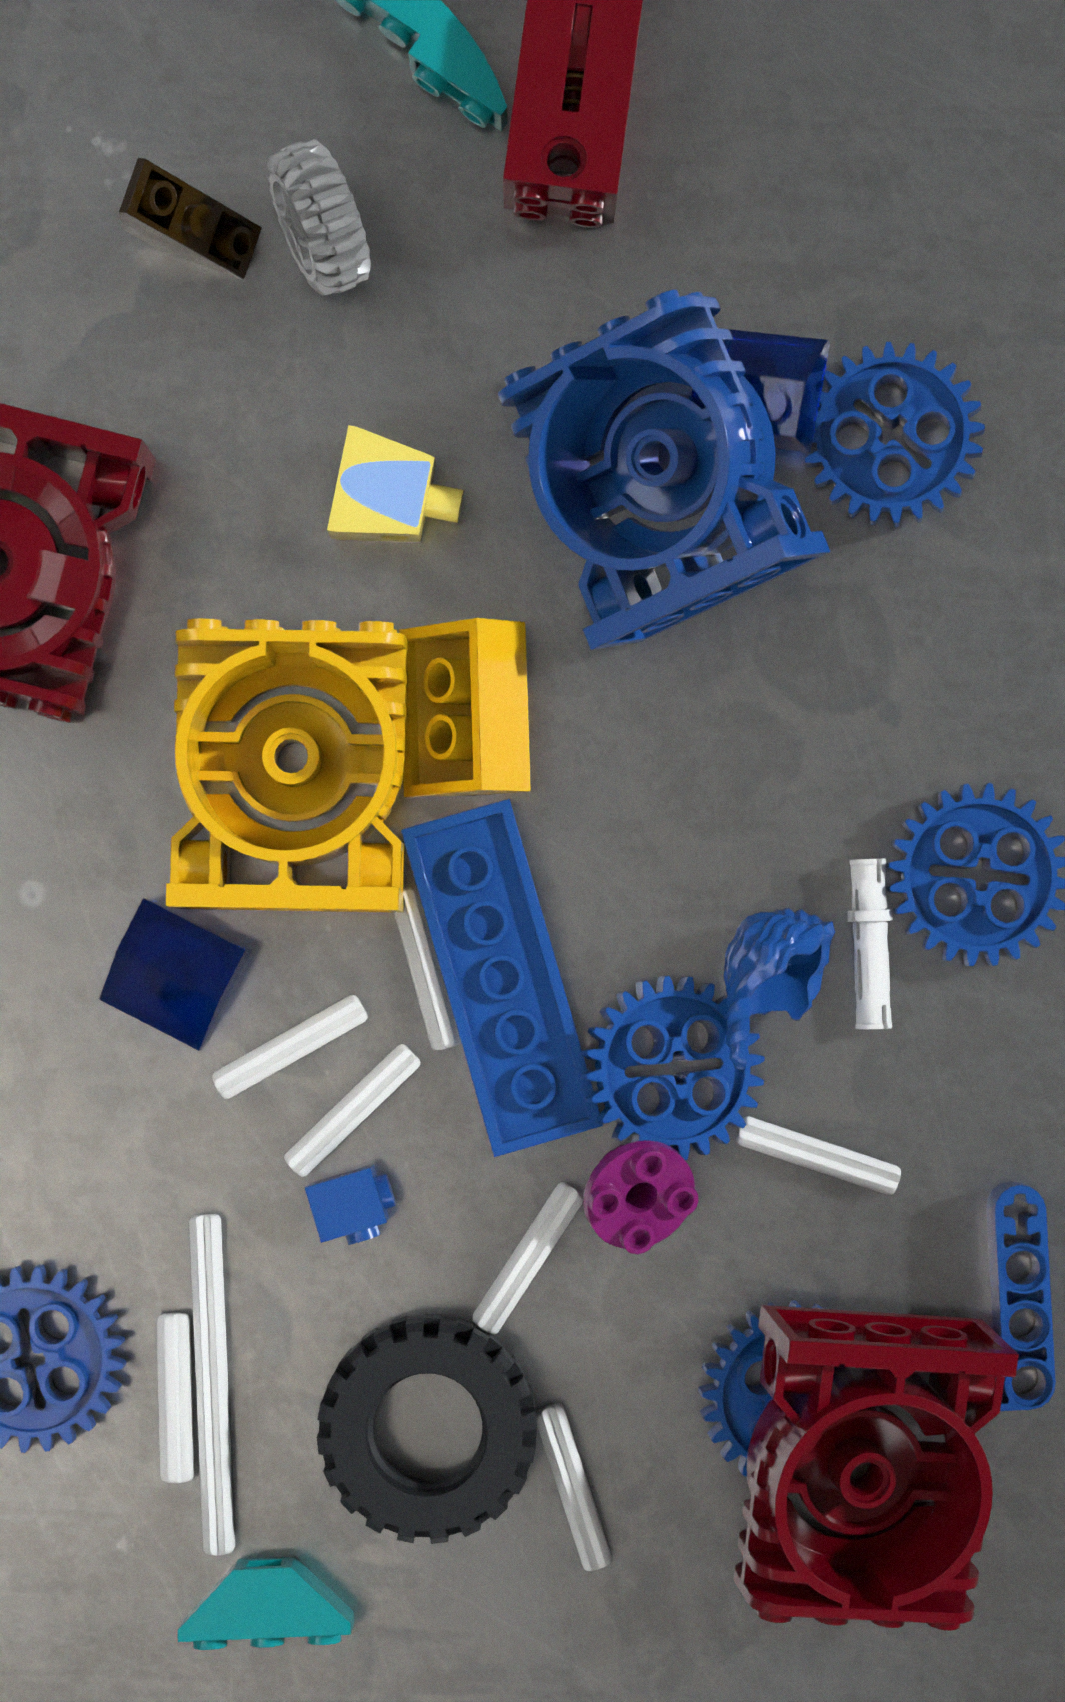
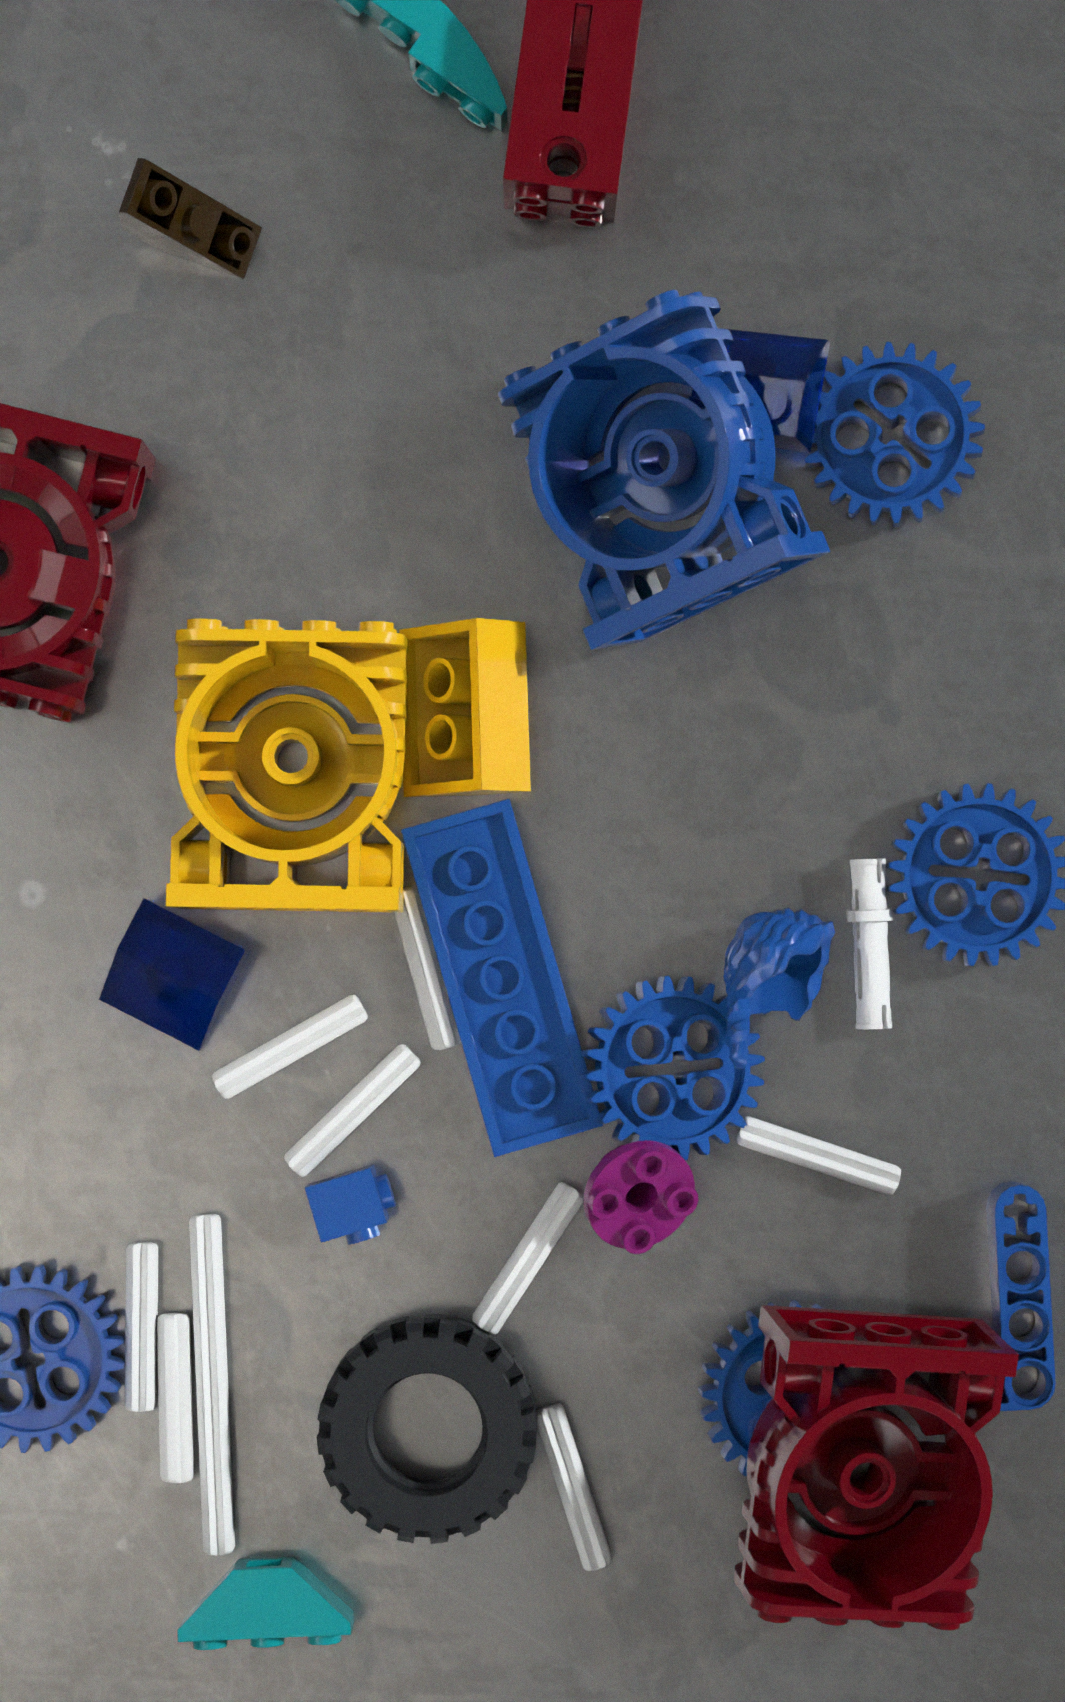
light grey gear [266,139,371,296] -> none
light yellow torso [327,425,464,542] -> none
none -> white axle [125,1242,158,1412]

